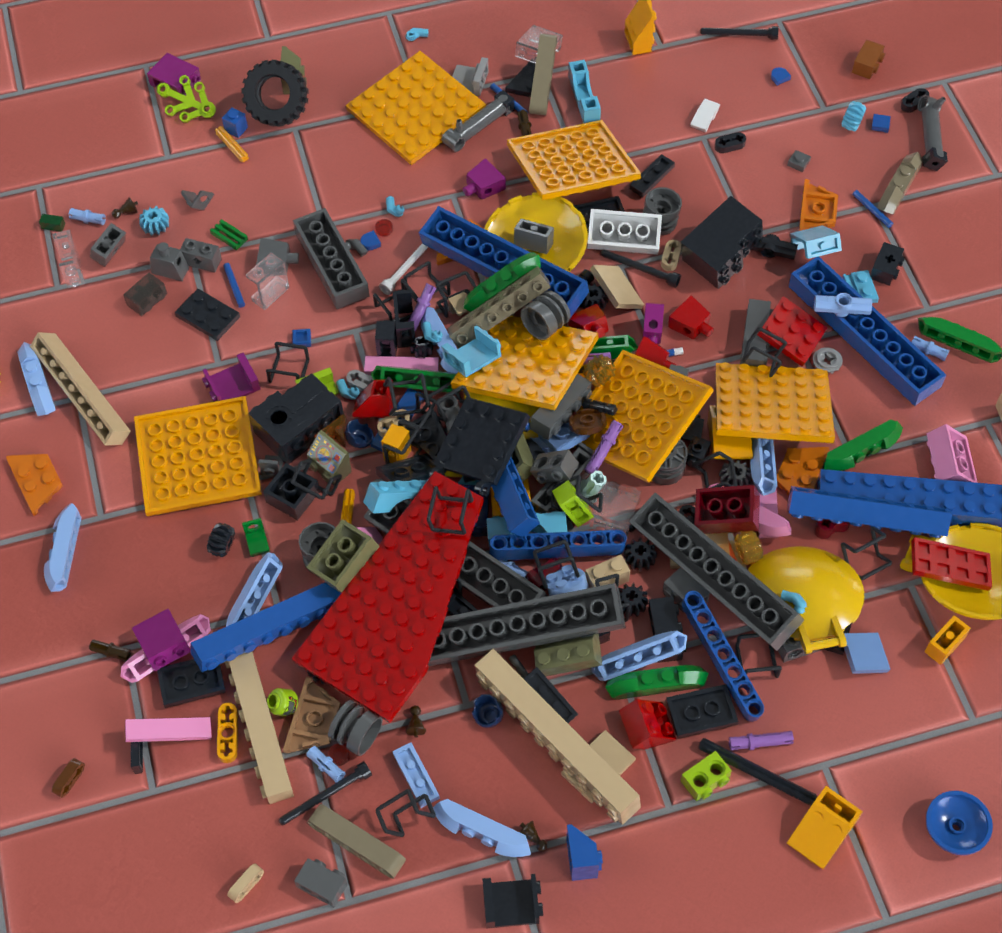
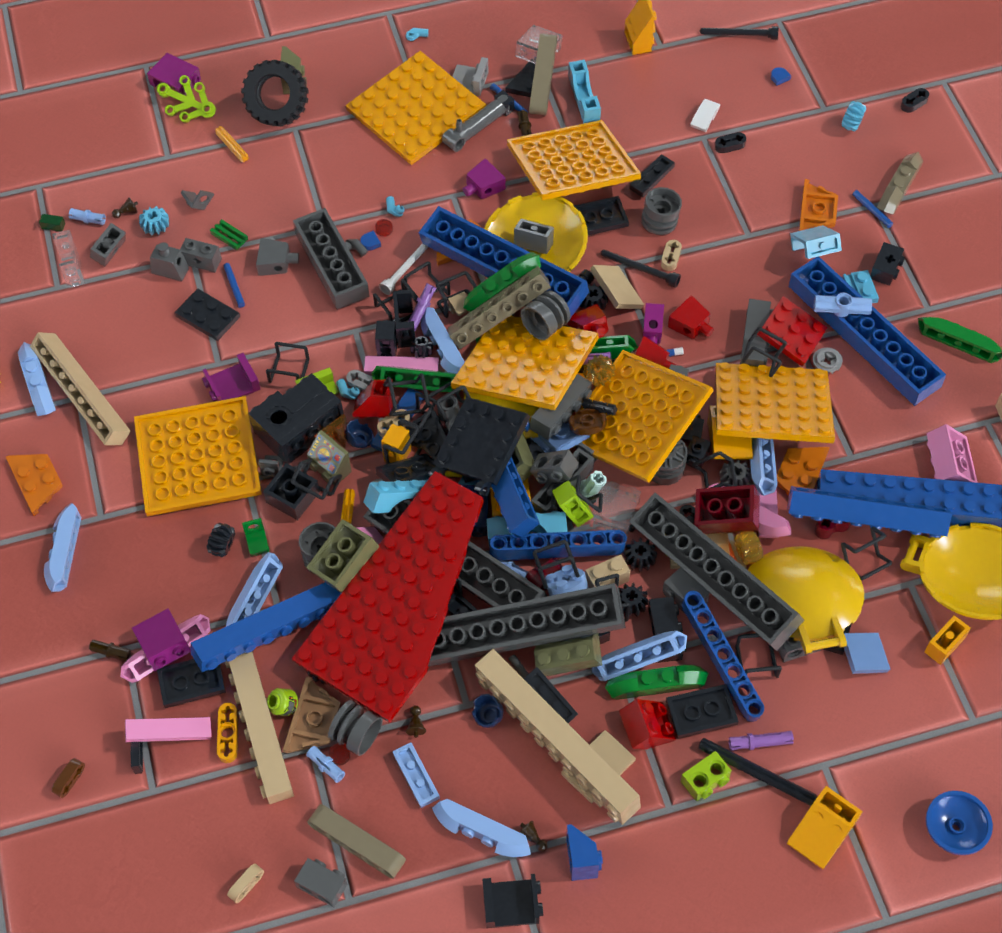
clear smoke brick [123,272,167,316] -> none
blue brick [222,107,248,138] -> none
clear panel [246,253,289,310] -> none
black piece [279,761,372,825] -> none
blue tile [292,329,311,347] -> none
black piece [376,789,436,837] -> none
medium azure arm [422,322,443,343] -> none
black piece [427,486,474,535] -> none
medium azure panel [441,325,501,377] -> none
medium lavender pin [584,420,624,474] -> none
white slope [587,209,662,255] -> none
black piece [681,196,763,289] -> none
black piece [751,234,798,260] -> none
medium azure arm [781,590,807,614] -> none
dark grey plate [787,150,811,172] -> none
green brick [823,420,903,471] -> none
dark orange brick [852,39,886,79] -> none
blue tile [871,114,891,133] -> none
red plate [911,537,992,591] -> none
light blue pin [912,336,950,361] -> none
dark grey piece [918,95,948,171] -> none

